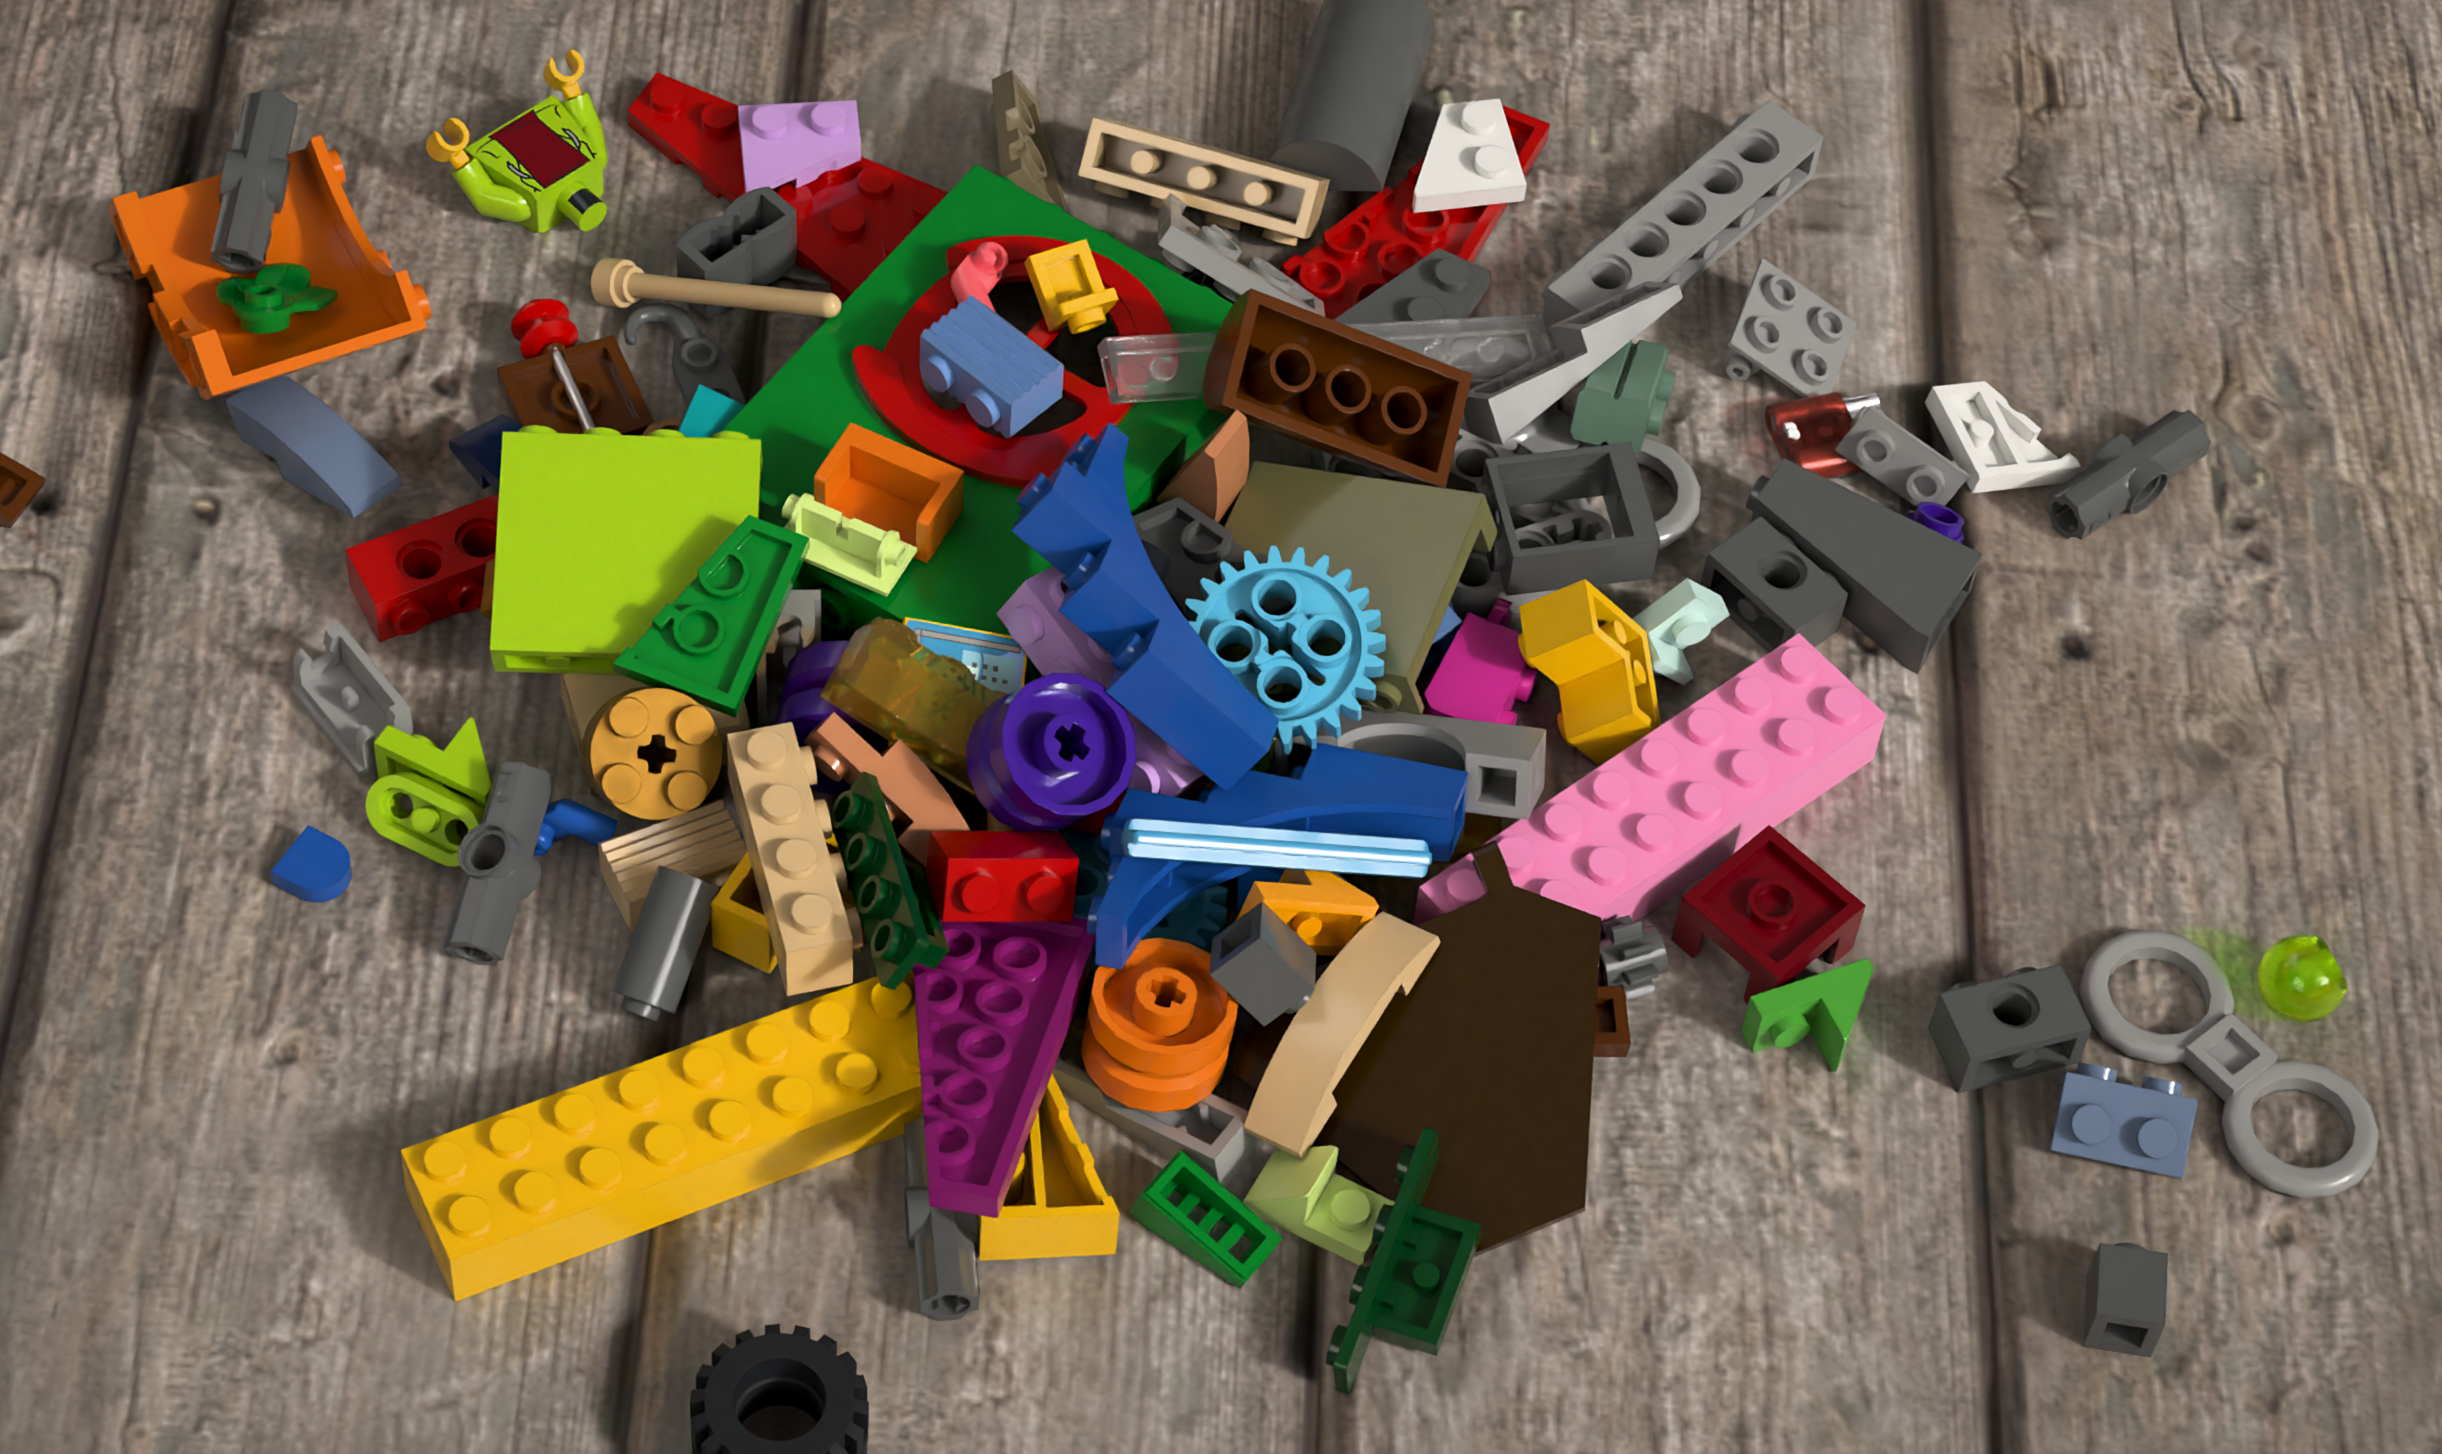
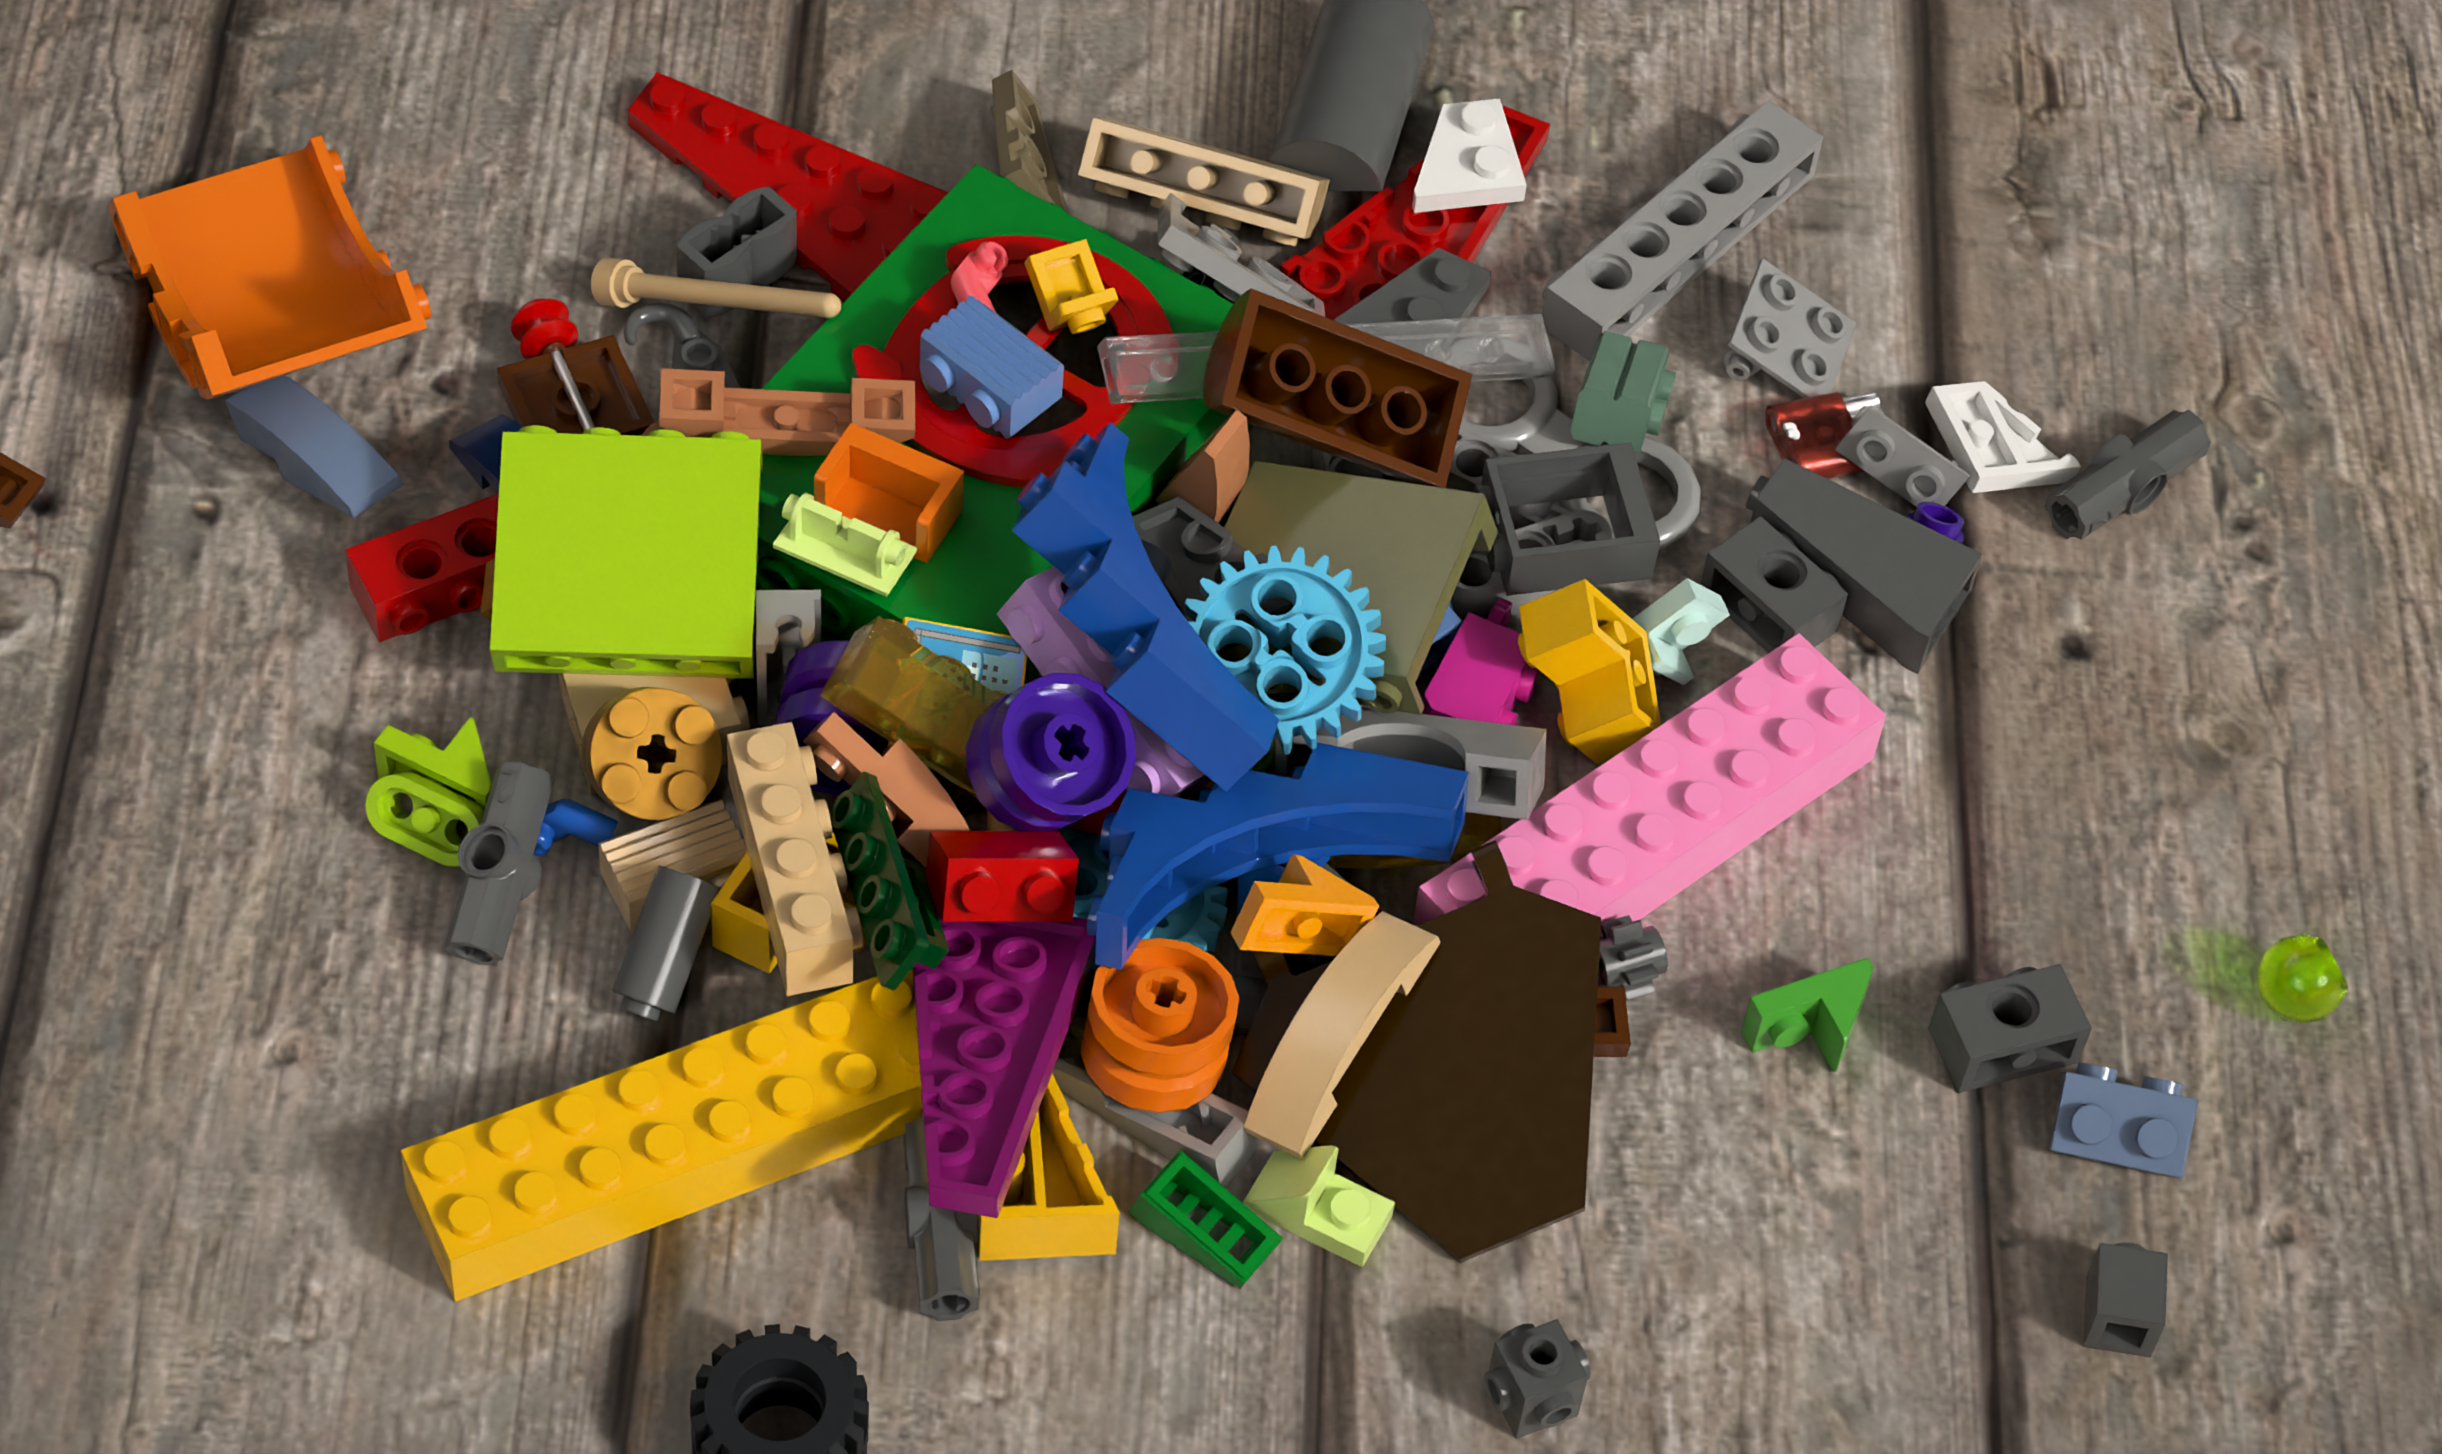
dark grey piece [211,89,298,275] -> none
green plate [216,263,338,334] -> none
blue tile [270,825,352,902] -> none
light grey hinge [290,622,414,779] -> none
torso [426,49,608,233] -> none
green wing [612,515,810,718] -> none
lavender wing [738,100,861,193] -> none
axle [1121,817,1432,879] -> none
dark grey brick [1209,901,1316,1027] -> none
dark green bracket [1326,1127,1481,1395] -> none
light grey slope [1463,281,1683,445] -> none
dark red panel [1671,825,1866,1005] -> none
light grey bar [2079,930,2379,1198] -> none
none -> nougat slope [659,368,915,456]
none -> dark grey brick [1484,1319,1591,1439]

